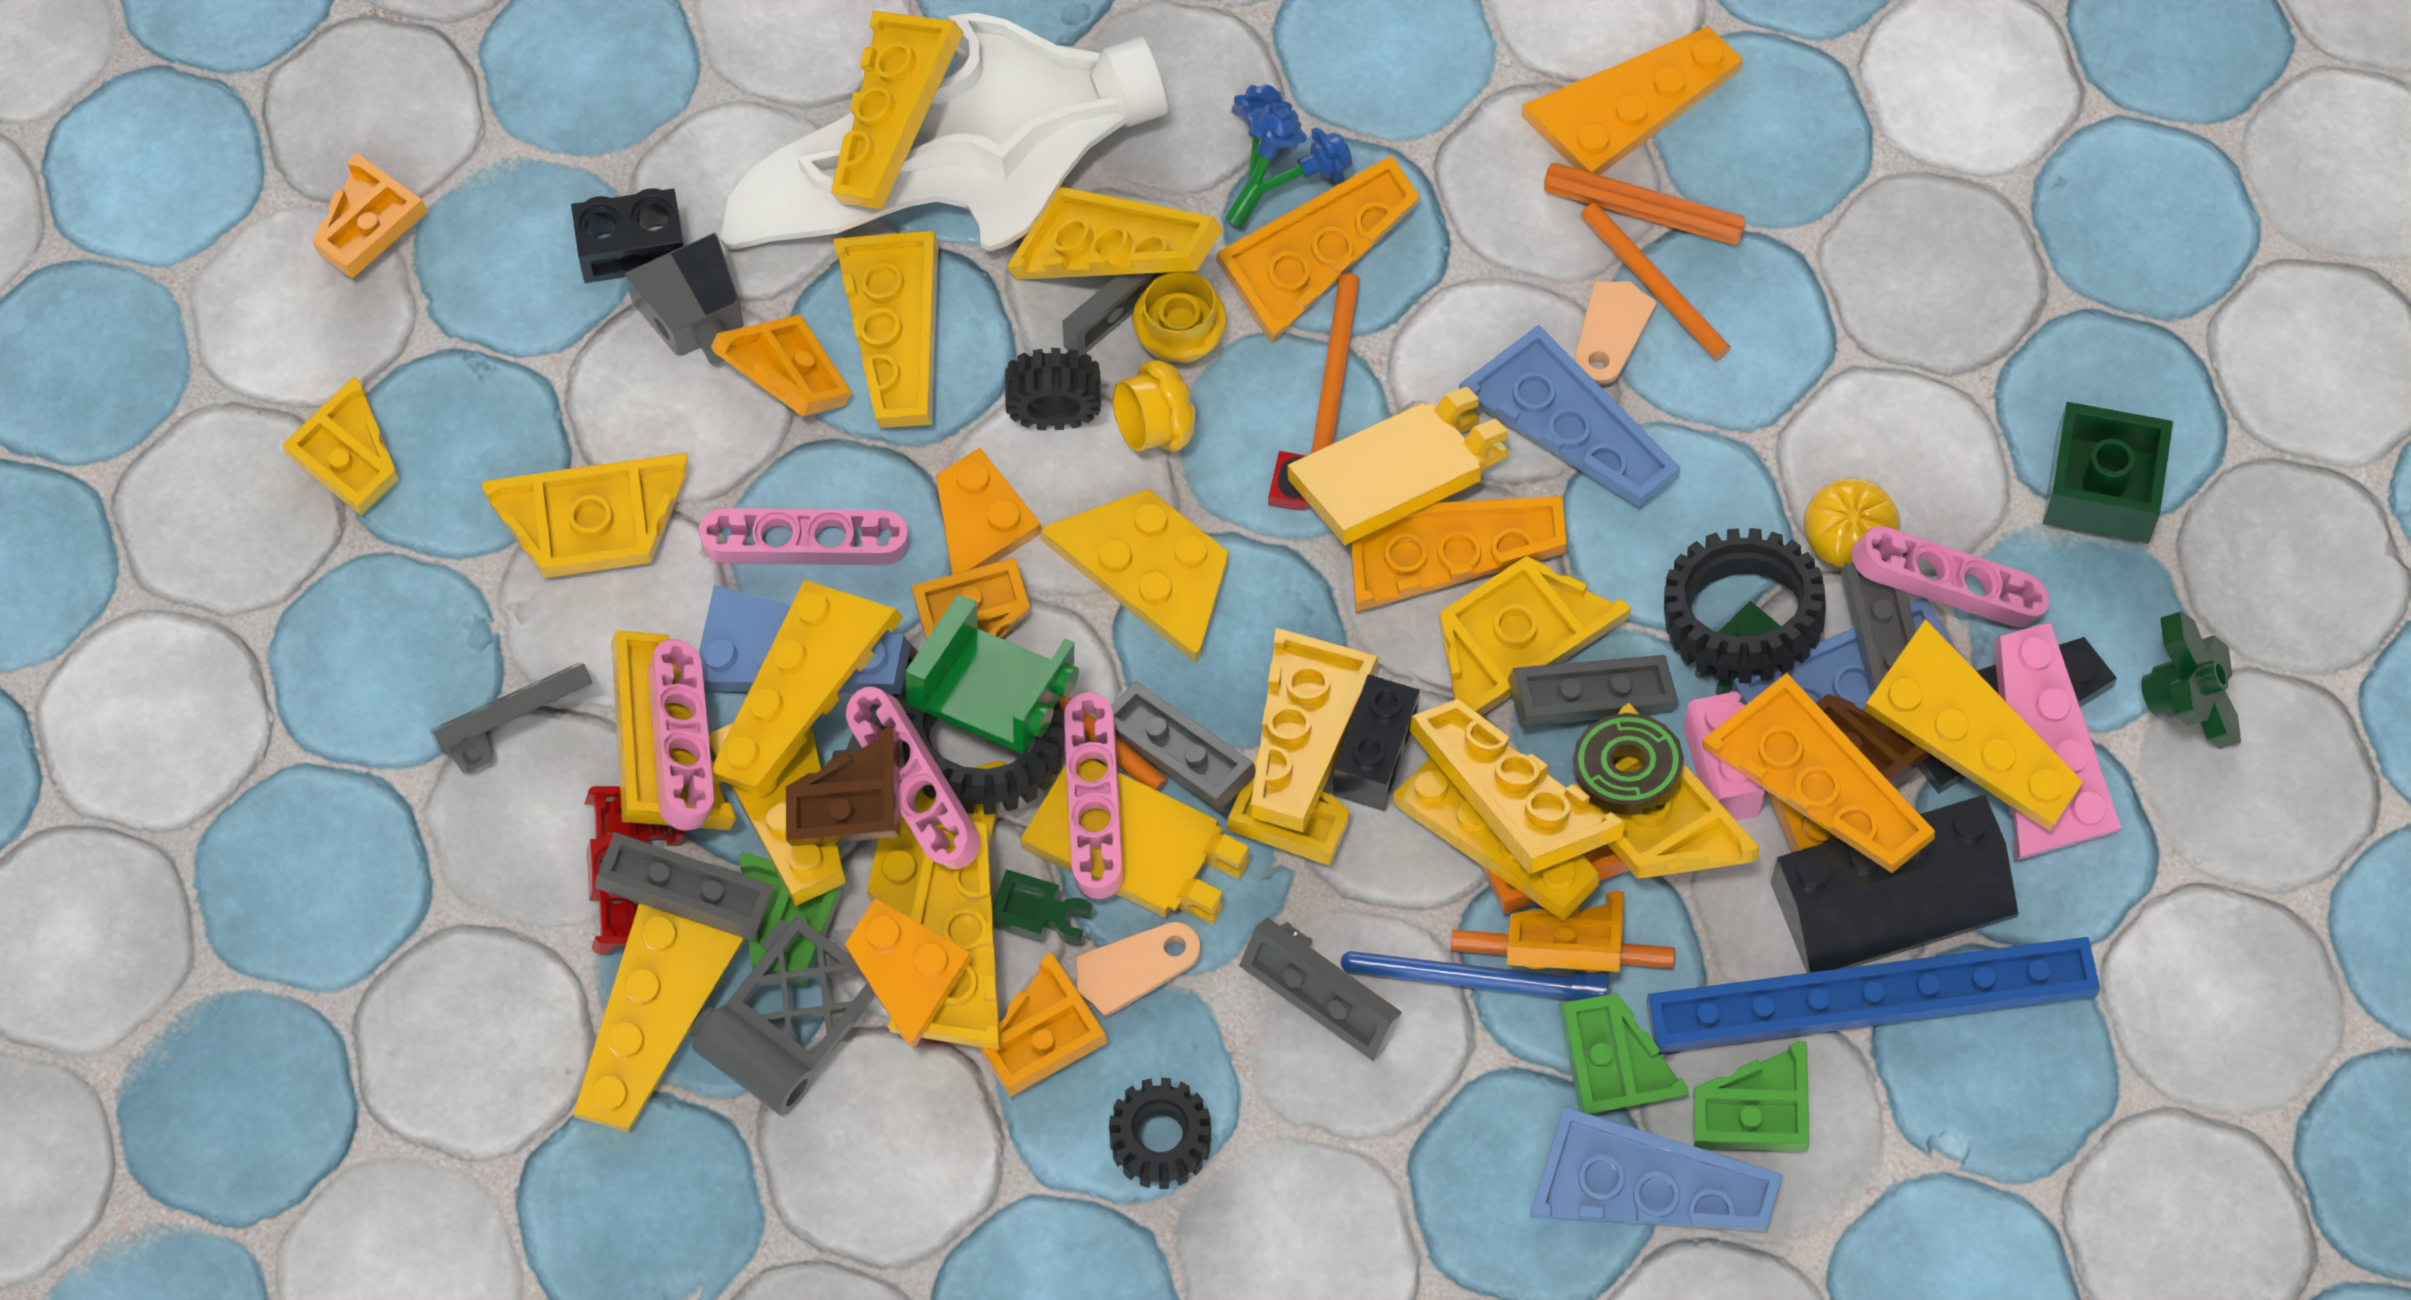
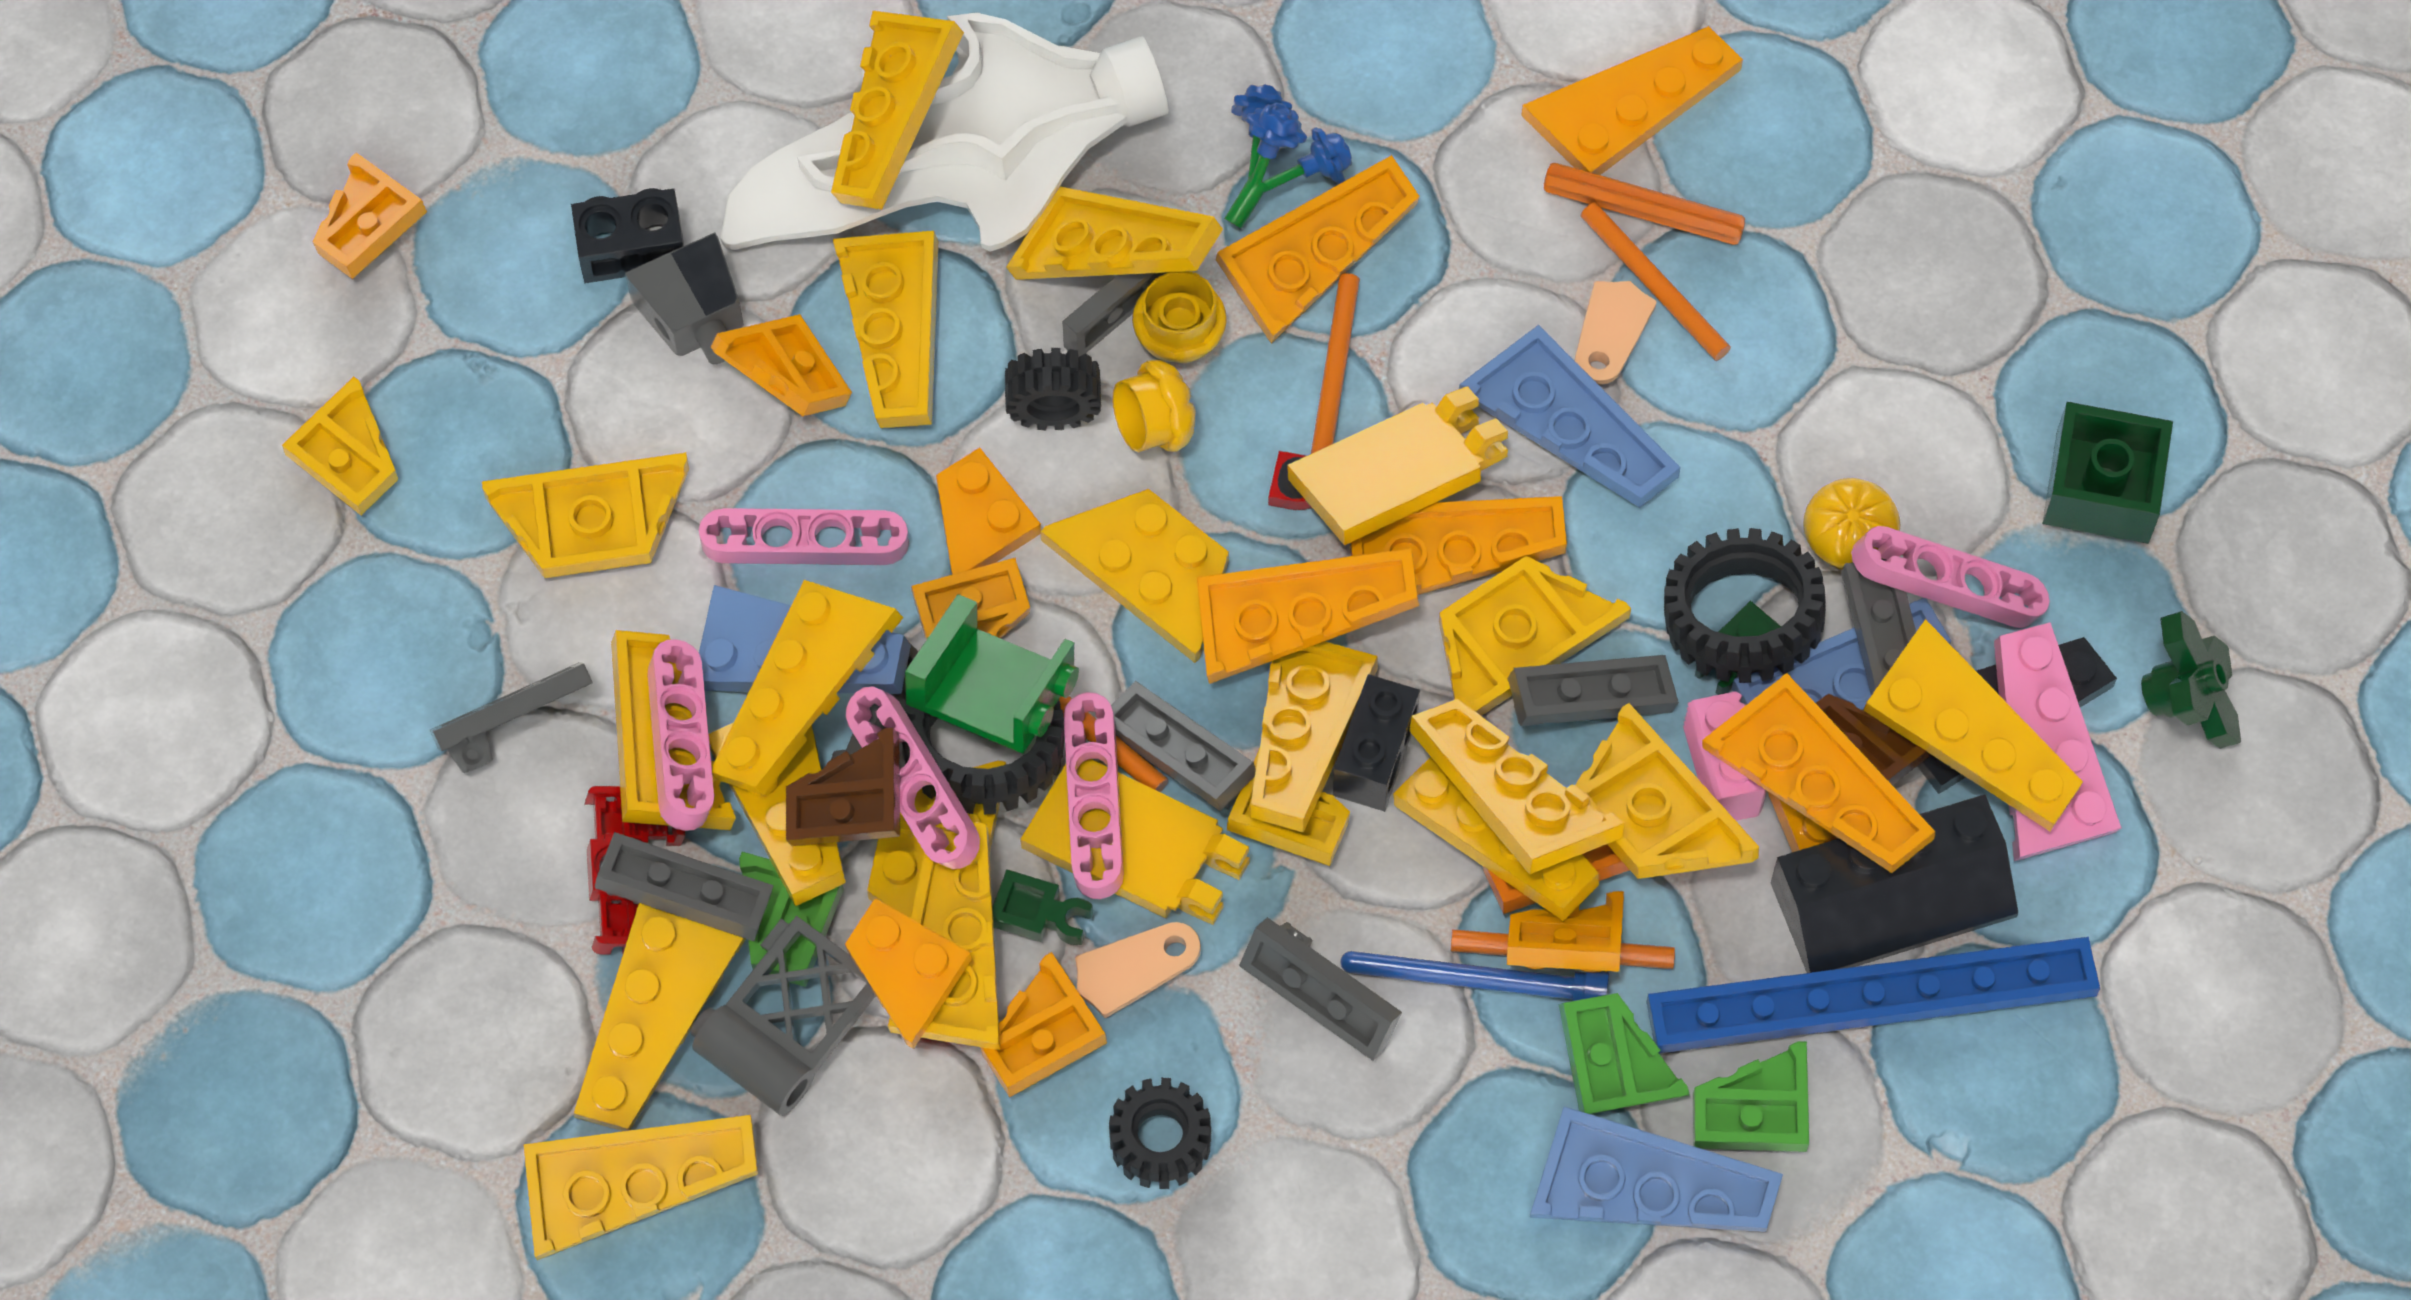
dark brown tile [1573,713,1684,816] -> none
none -> yellow wing [523,1115,758,1260]
none -> light orange wing [1197,548,1419,684]

